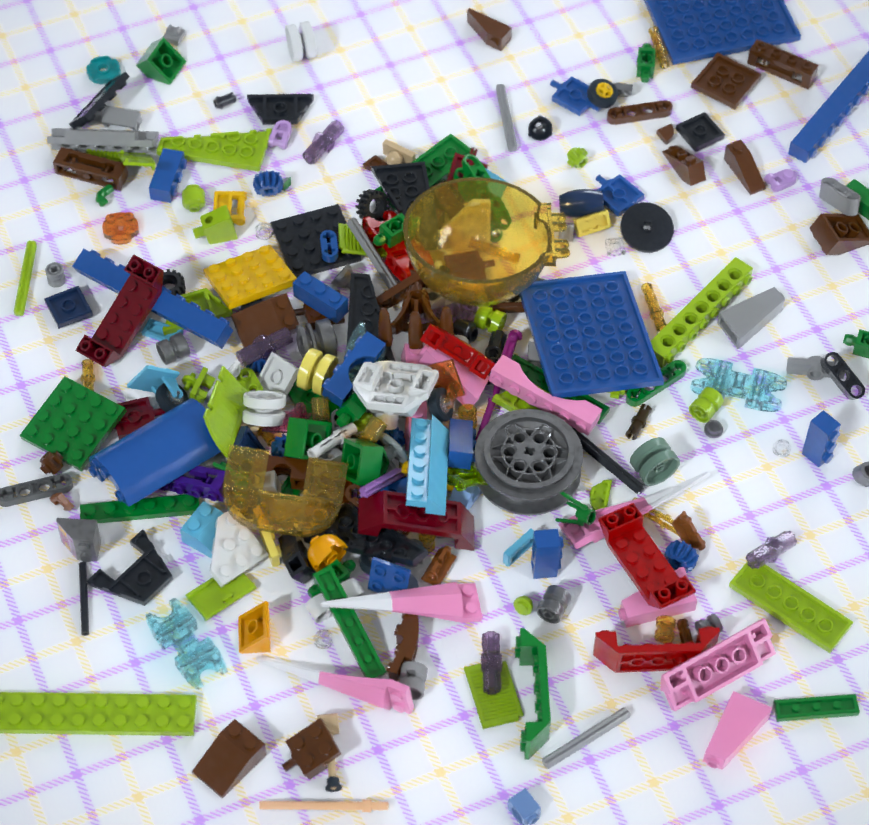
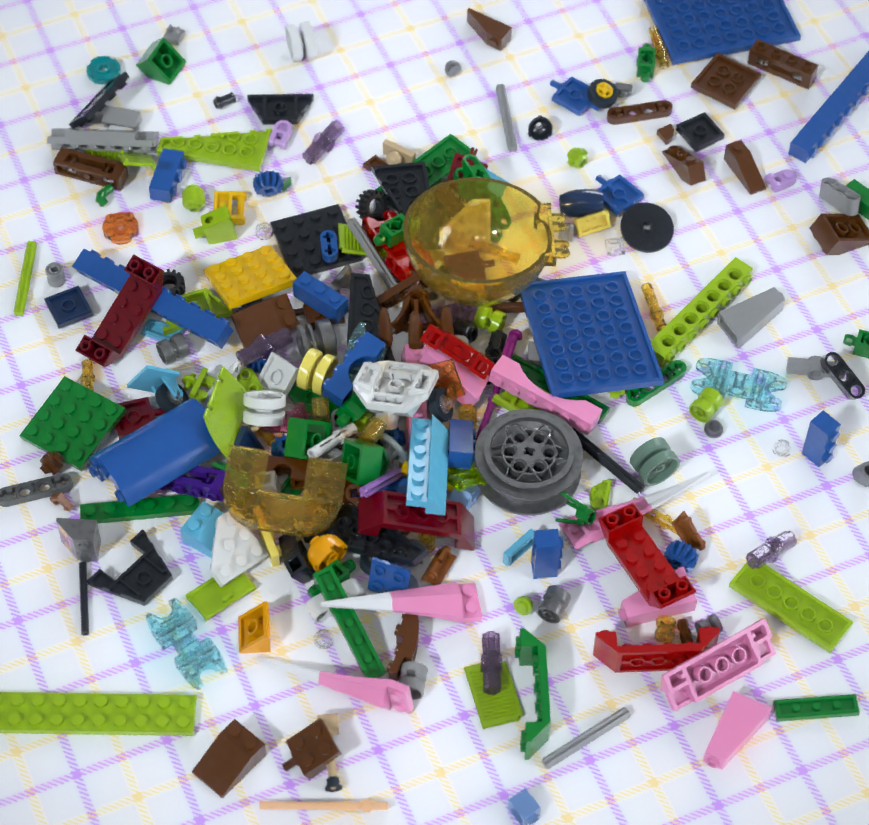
dark brown pin [625,404,652,440] -> none
none -> flat silver plate [444,60,461,77]

